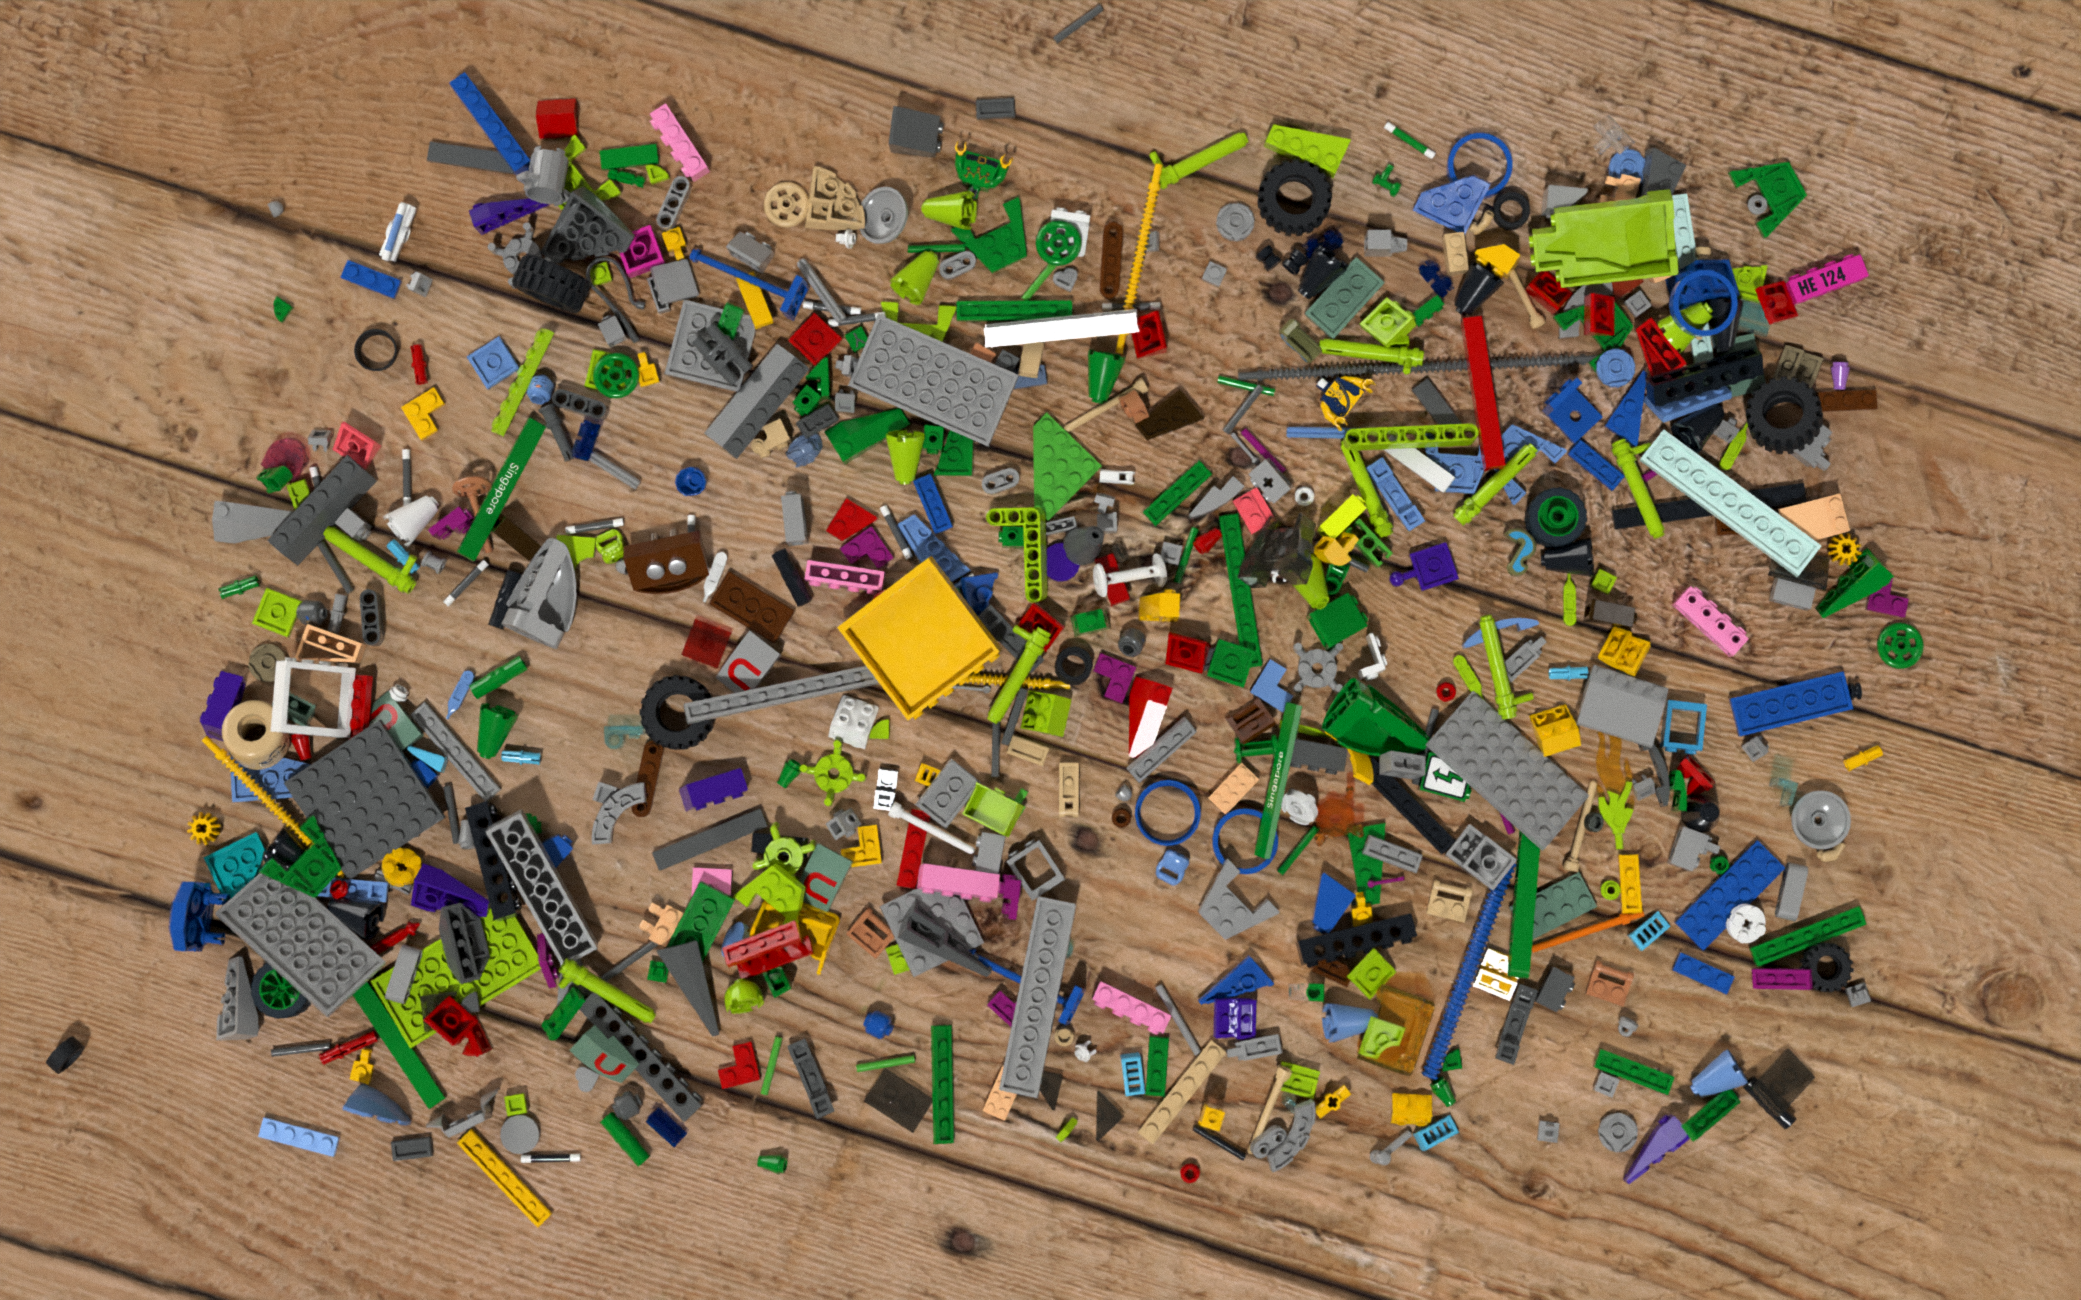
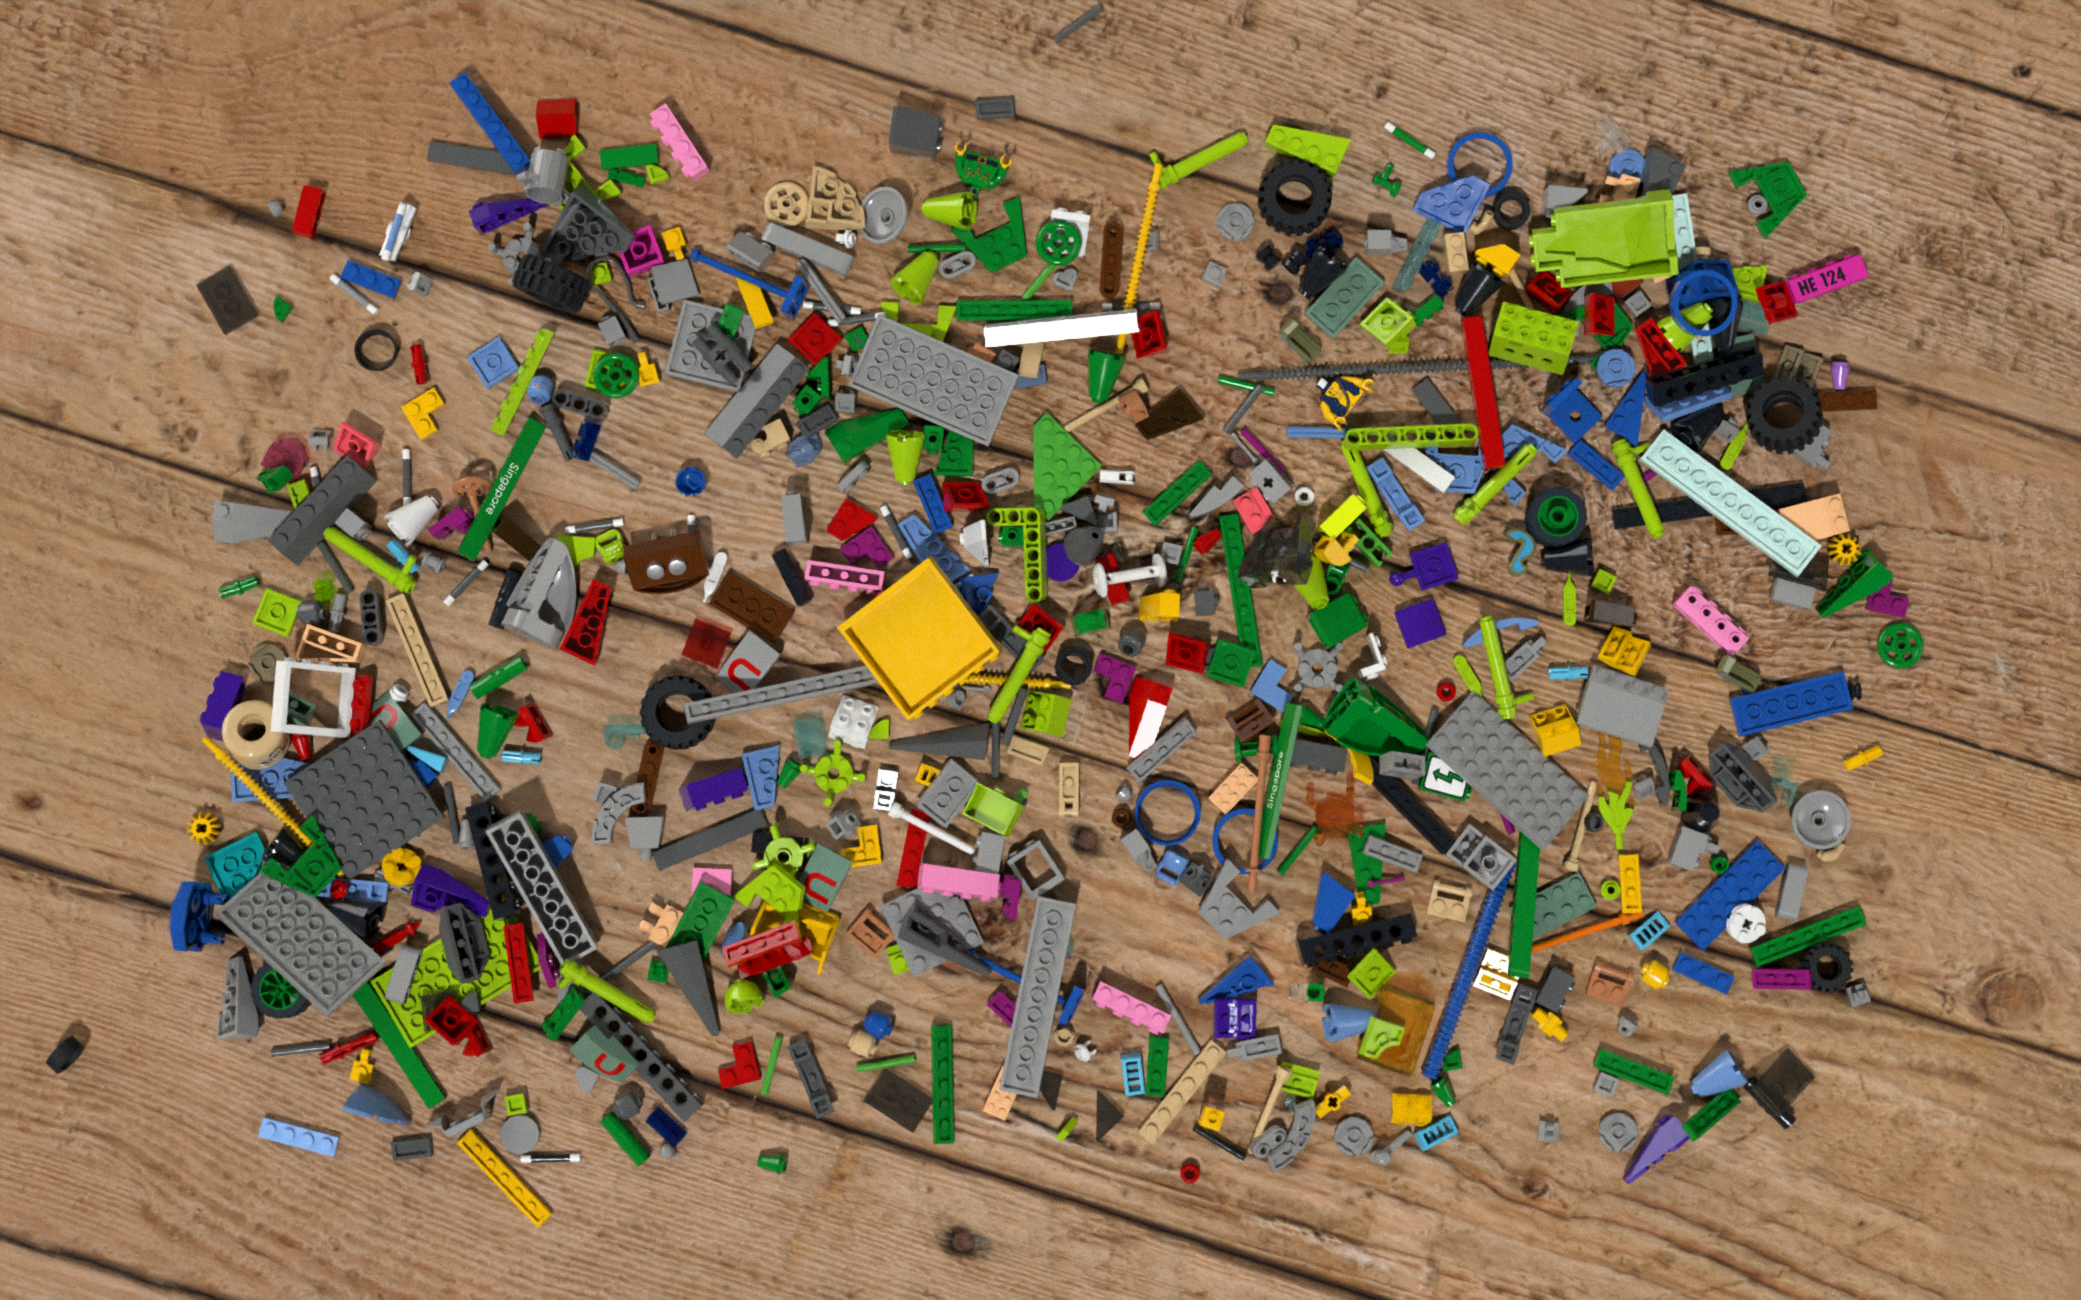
light grey beam [657,176,691,232] -> none
white plate [1281,788,1318,825] -> none
lime cylinder [1319,338,1424,374] -> none
dark azure window [1660,700,1707,755] -> none
none -> clear smoke tile [196,266,259,335]
none -> red piece [292,185,327,239]
none -> clear neon green wheel [312,580,334,602]
none -> light grey bar [330,274,379,315]
none -> tan plate [386,593,449,708]
none -> red plate [503,923,535,1004]
none -> red tile [514,703,553,743]
none -> red wedge [560,579,611,666]
none -> light grey torso [625,817,665,860]
none -> light grey hinge [659,1144,675,1158]
none -> medium blue wing [742,745,780,811]
none -> light grey beam [761,222,854,276]
none -> clear light blue plate [792,716,827,760]
none -> light grey plate [836,461,869,493]
none -> tan head [848,1030,878,1059]
none -> dark grey wedge [888,723,990,761]
none -> red slope [942,481,989,512]
none -> light grey tile [946,689,966,709]
none -> white wedge [960,520,989,568]
none -> dark grey slope [1061,496,1097,526]
none -> light grey hinge [1120,829,1157,872]
none -> dark grey brick [1178,862,1214,897]
none -> dark grey brick [1194,587,1219,616]
none -> nougat bar [1245,735,1272,892]
none -> green cone [1299,705,1324,729]
none -> light grey tile [1334,1117,1373,1156]
none -> clear light blue plate [1392,220,1441,292]
none -> dark purple slope [1394,599,1446,649]
none -> lime piece [1488,302,1579,375]
none -> yellow axle [1531,1007,1569,1042]
none -> yellow head [1640,960,1671,990]
none -> dark grey wedge [1709,742,1778,813]
none -> olive animal [1715,655,1762,693]

